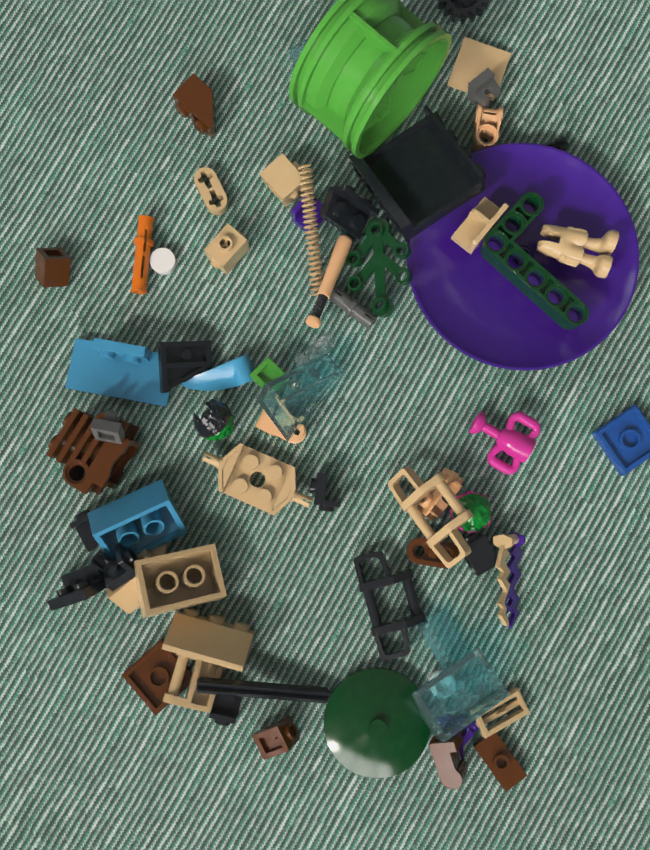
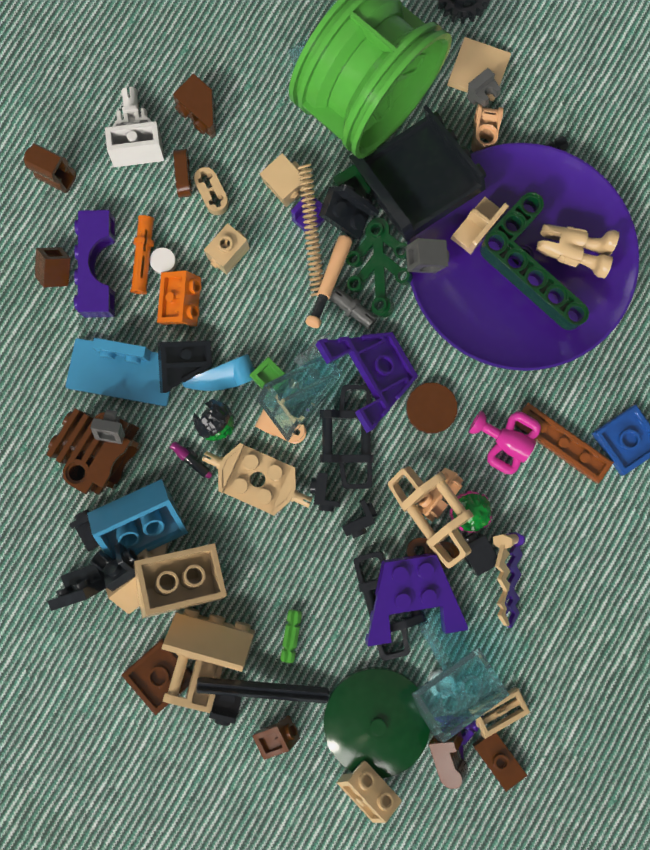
none -> reddish brown brick [24,143,76,193]
none -> dark purple arch [74,210,115,318]
none -> white brick [105,87,164,167]
none -> orange bracket [157,271,202,327]
none -> piece [170,441,212,478]
none -> reddish brown beam [173,149,192,198]
none -> bright green axle [280,609,302,663]
none -> dark purple wing [315,332,418,433]
none -> black bar [319,385,374,489]
none -> dark green panel [332,165,371,199]
none -> tan bracket [336,761,401,823]
none -> black bracket [342,499,377,539]
none -> dark purple wing [365,553,468,647]
none -> dark grey brick [406,238,449,273]
none -> reddish brown tile [406,383,458,434]
none -> dark orange tile [515,402,614,484]

